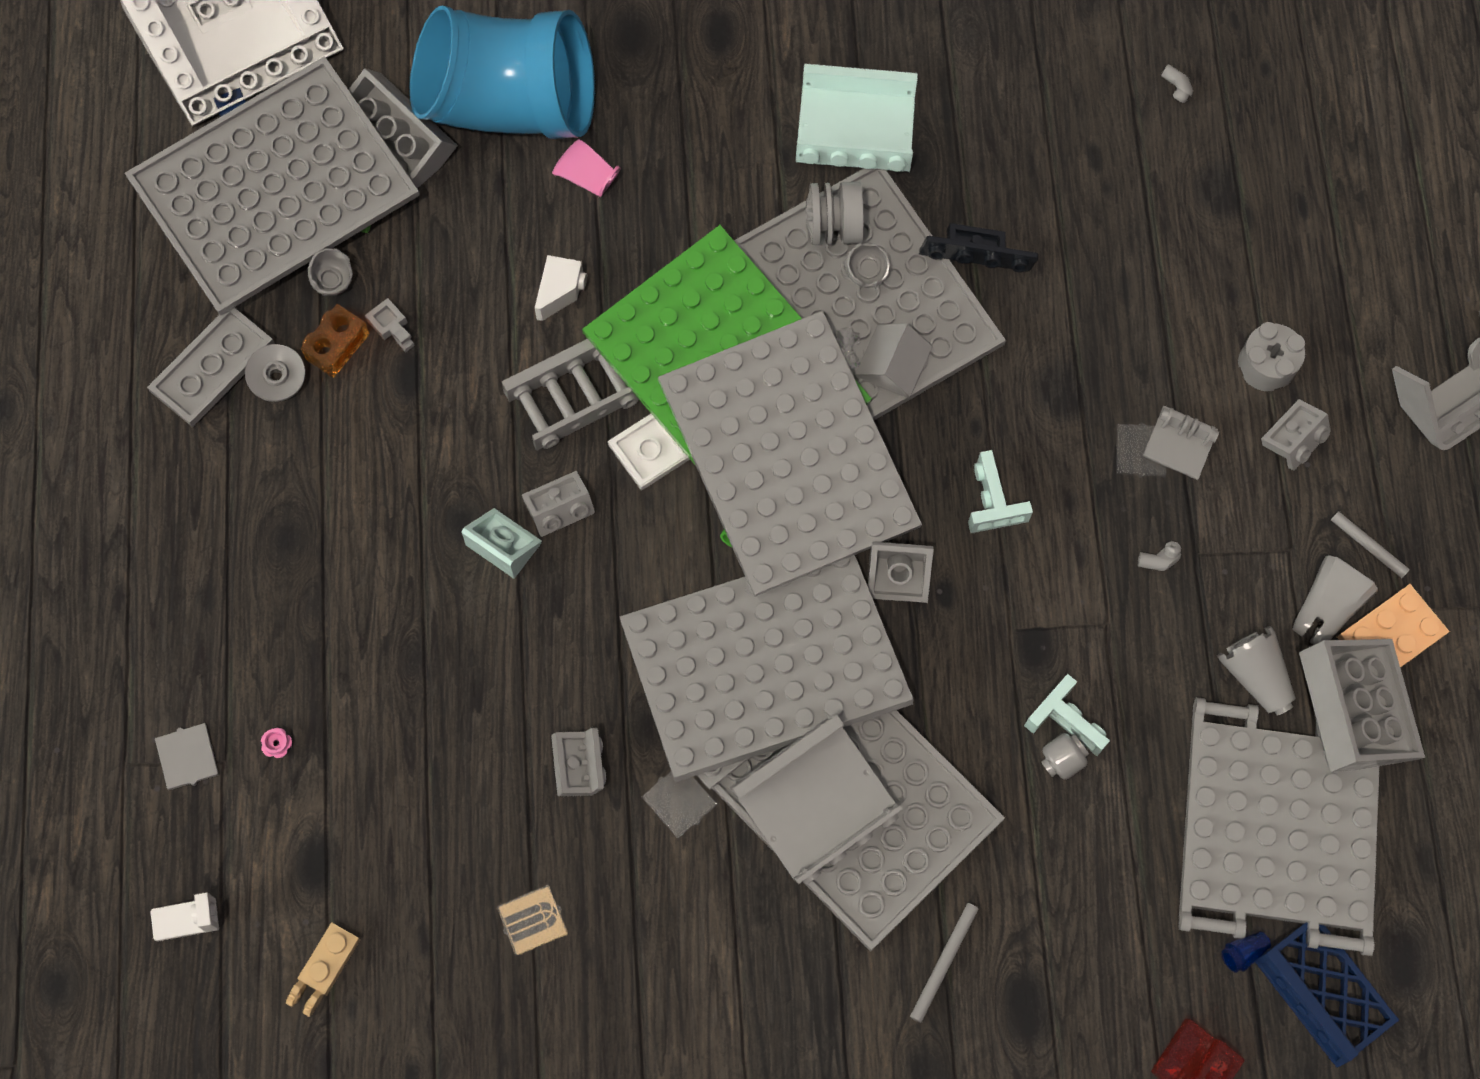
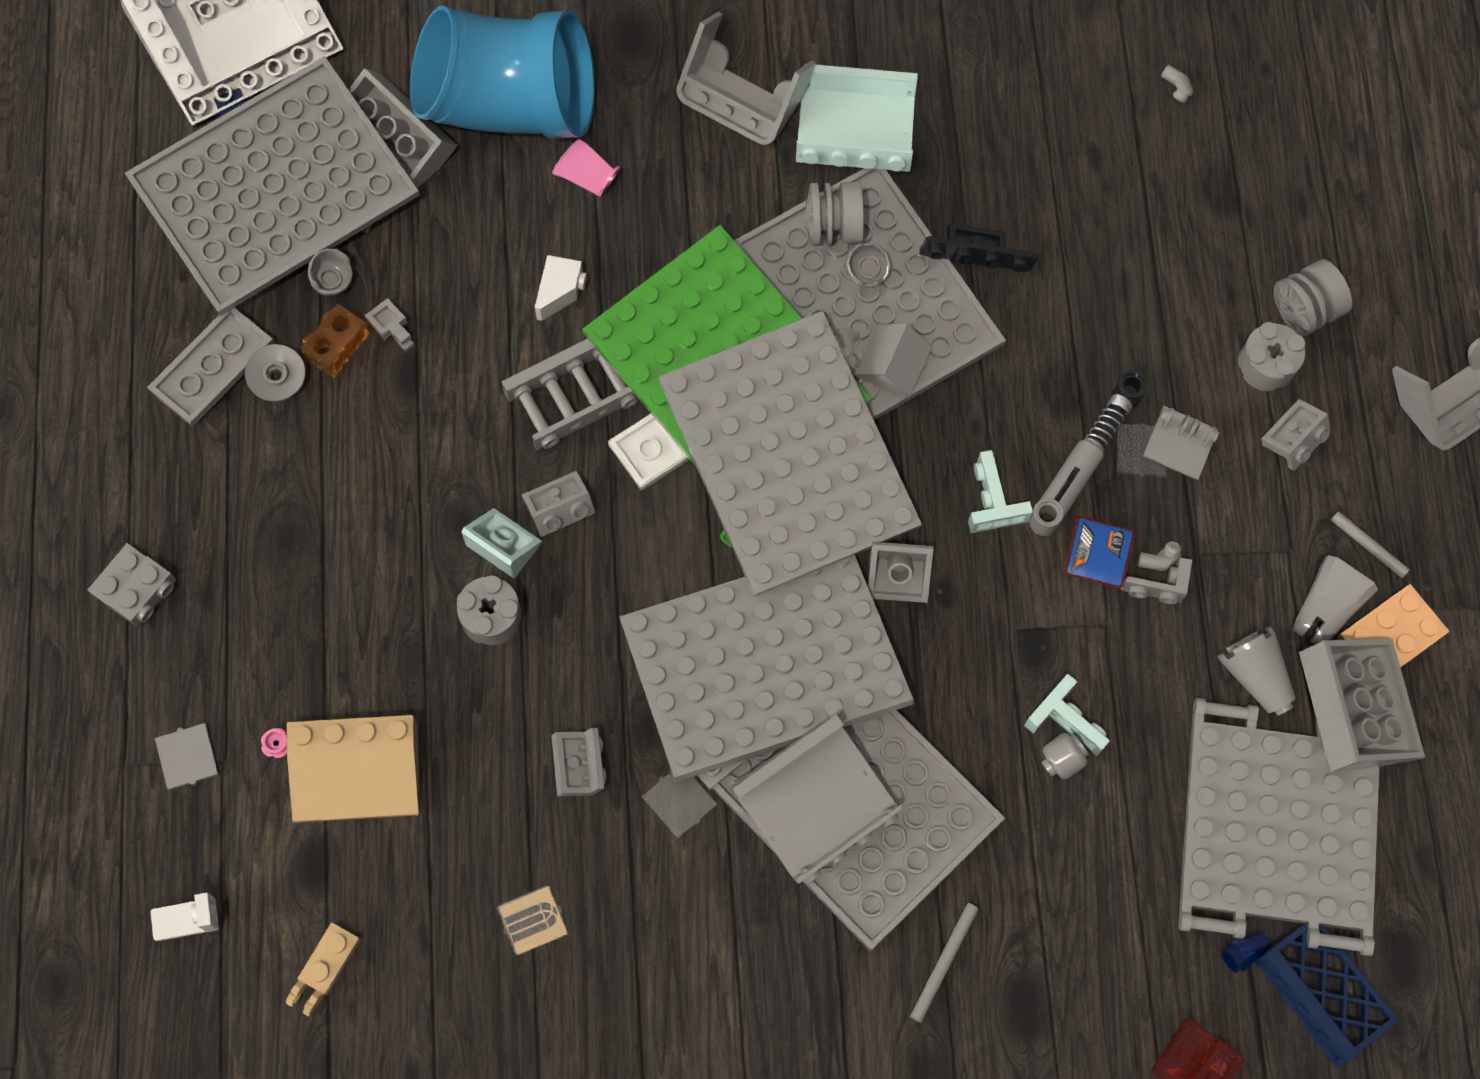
none -> light grey plate [87,543,176,627]
none -> tan slope [287,715,419,823]
none -> light grey brick [457,575,521,645]
none -> light grey windscreen [676,12,816,145]
none -> piece [1029,370,1148,536]
none -> slope [1062,515,1136,590]
none -> light grey bracket [1122,557,1192,604]
none -> light grey wheel [1273,259,1352,336]

